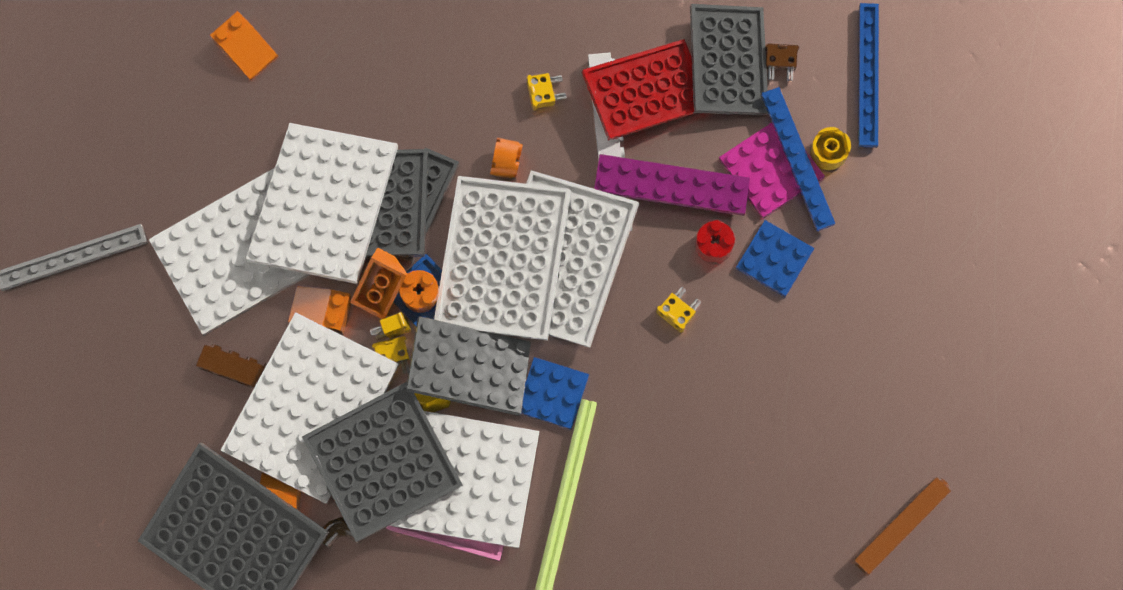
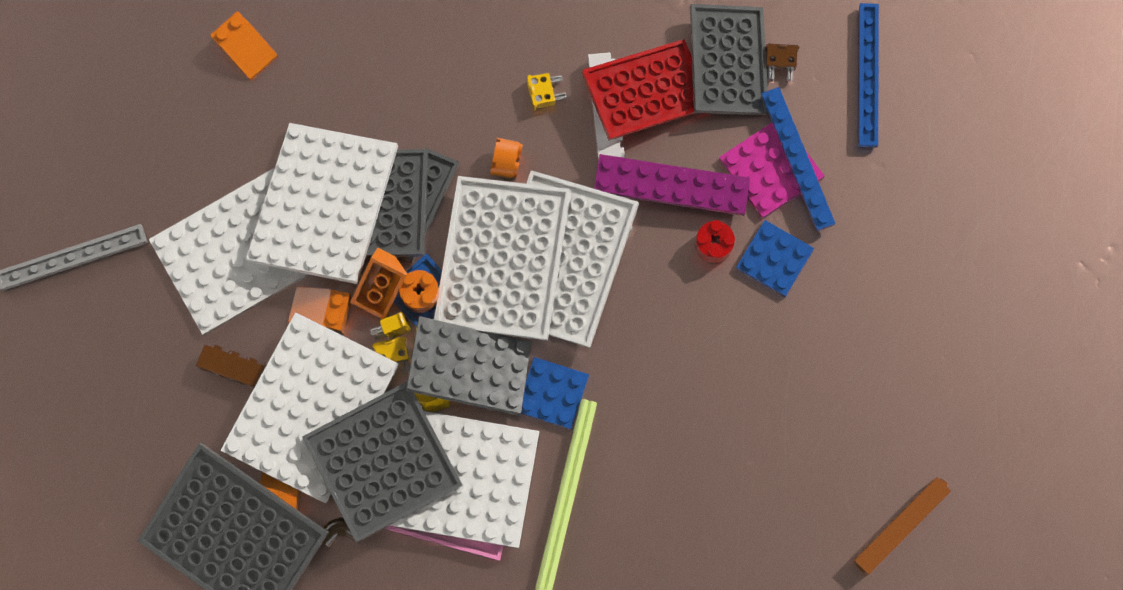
yellow piece [656,287,701,333] -> none
yellow brick [810,127,851,170] -> none

